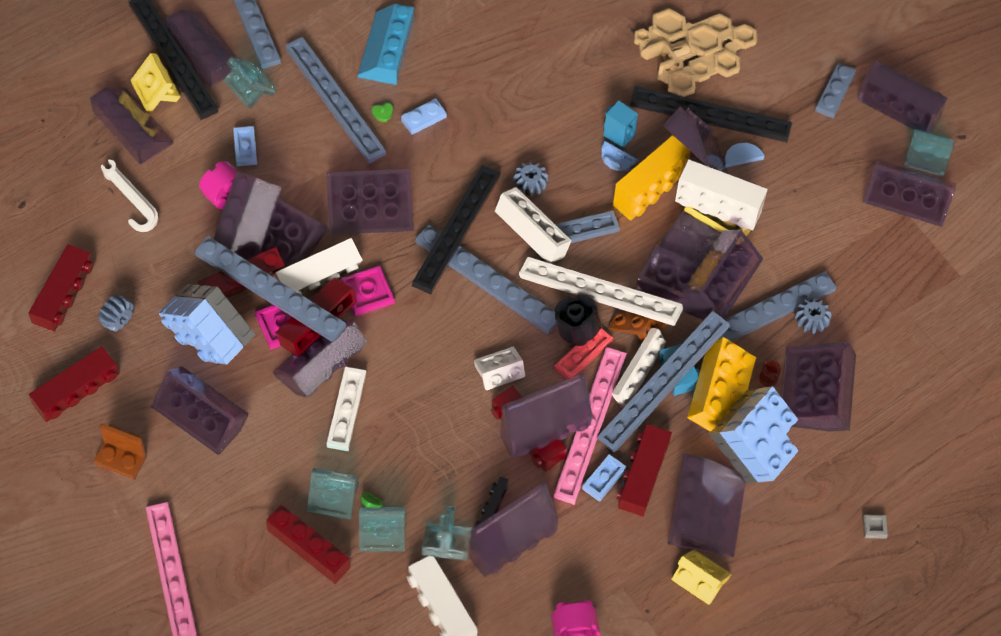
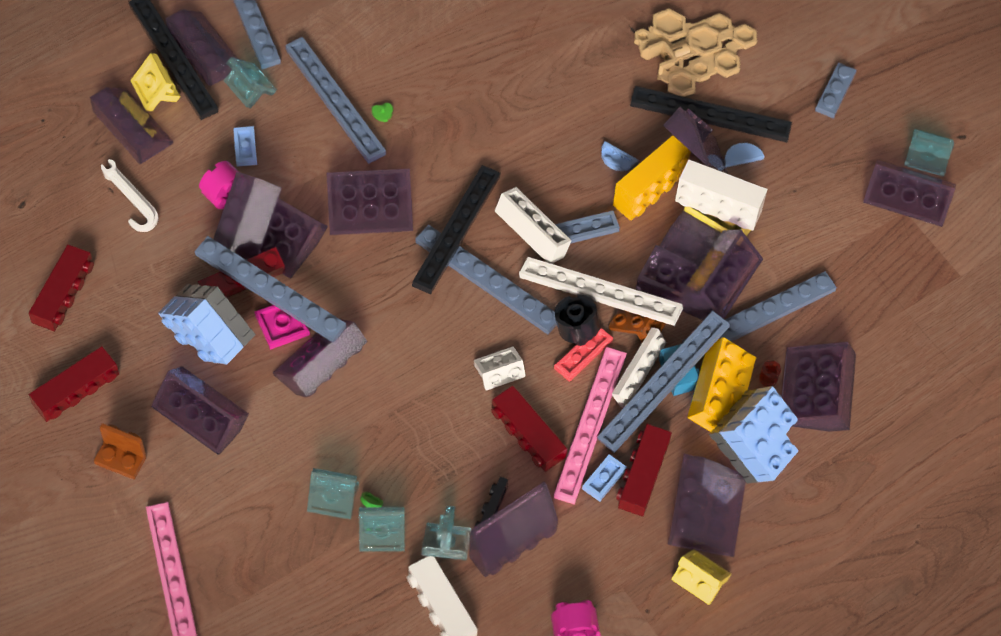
sand blue gear [98,294,135,332] -> none
dark red brick [266,504,350,584] -> none
white brick [273,238,363,295] -> none
dark red brick [275,277,357,357] -> none
white plate [327,367,367,451] -> none
dark pink tile [340,266,395,316] -> none
dark azure slope [358,4,414,85] -> none
light blue plate [401,99,446,135] -> none
clear purple slope [500,373,592,458] -> none
sand blue gear [513,161,548,197] -> none
dark azure brick [603,101,638,149] -> none
sand blue gear [795,297,832,335] -> none
clear purple brick [858,61,948,137] -> none
light grey tile [863,515,888,538] -> none

